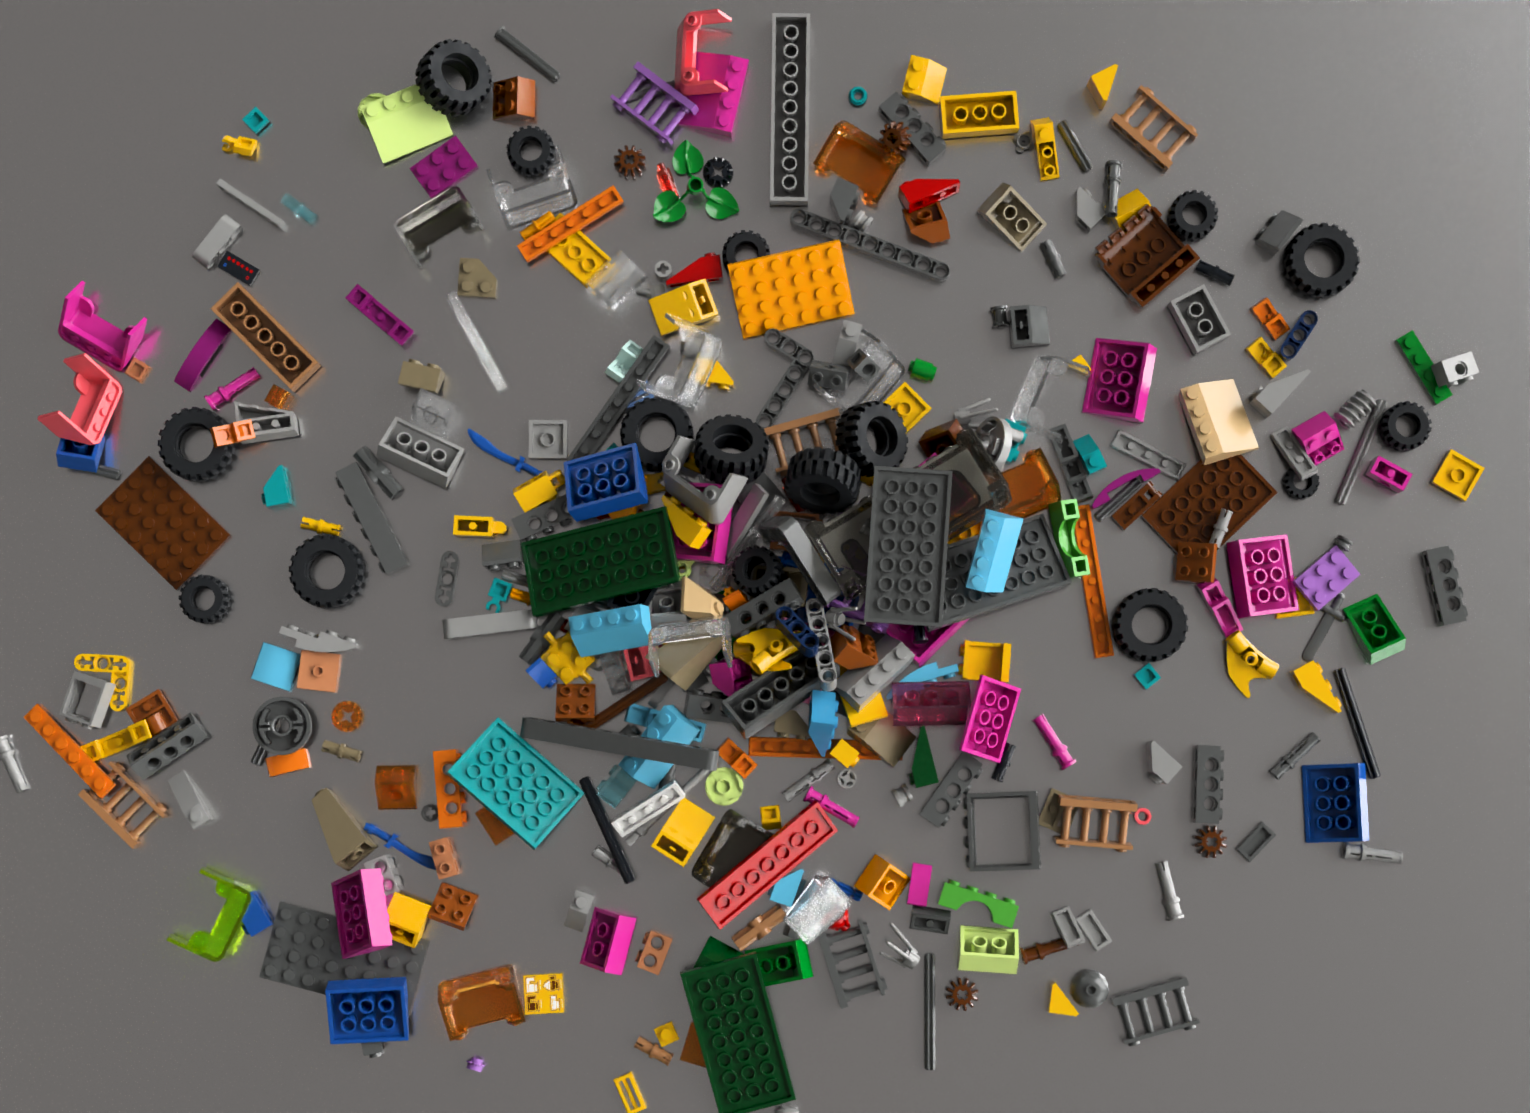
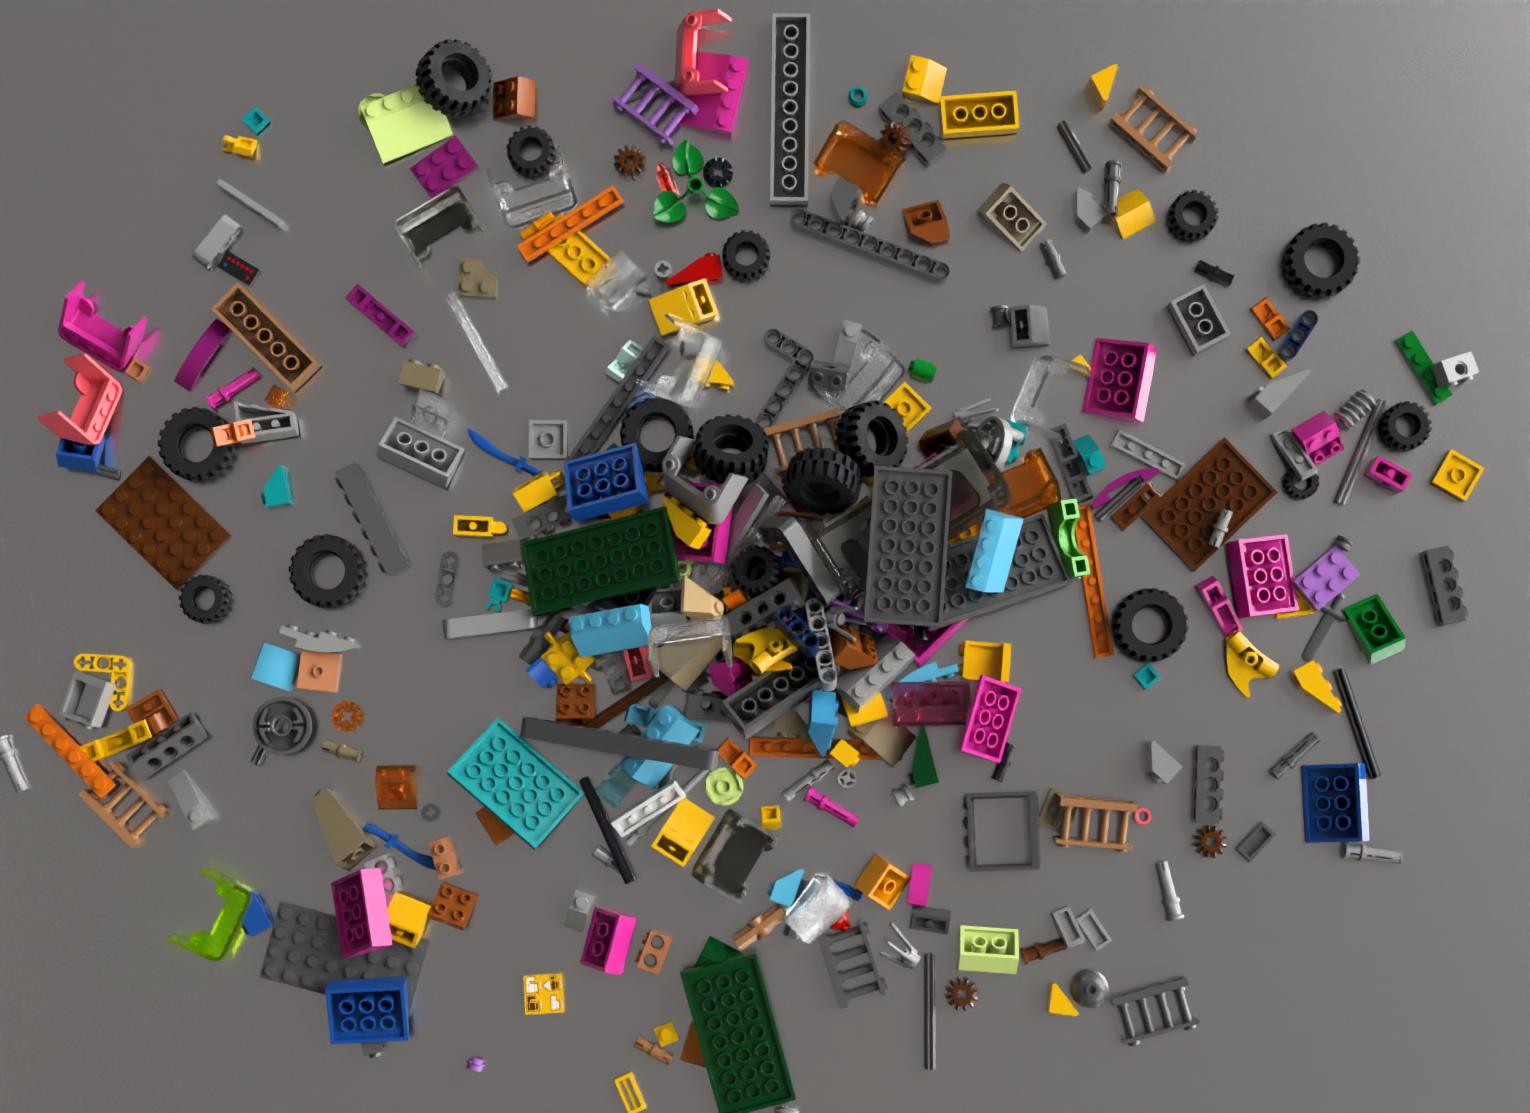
orange slope [265,749,310,777] -> none
clear light blue axle [281,193,317,224] -> none
yellow pin [300,516,341,536] -> none
dark grey piece [353,446,403,499] -> none
orange brick [433,749,467,829] -> none
clear orange windscreen [438,965,526,1041] -> none
dark grey axle [494,26,560,82] -> none
plate [696,800,838,930] -> none
light orange plate [727,239,855,338] -> none
green slope [745,938,813,987] -> none
dark grey brick [846,348,881,382] -> none
red slope [898,179,960,213] -> none
dark grey brick [919,751,983,828] -> none
bright green arch [937,879,1019,928] -> none
light grey plate [1013,132,1034,153] -> none
yellow slope [1030,117,1060,181] -> none
dark pink pin [1033,714,1077,770] -> none
reddish brown slope [1095,204,1200,308] -> none
dark orange plate [1175,542,1217,583] -> none
tan slope [1179,379,1259,465] -> none
dark grey slope [1255,210,1303,256] -> none

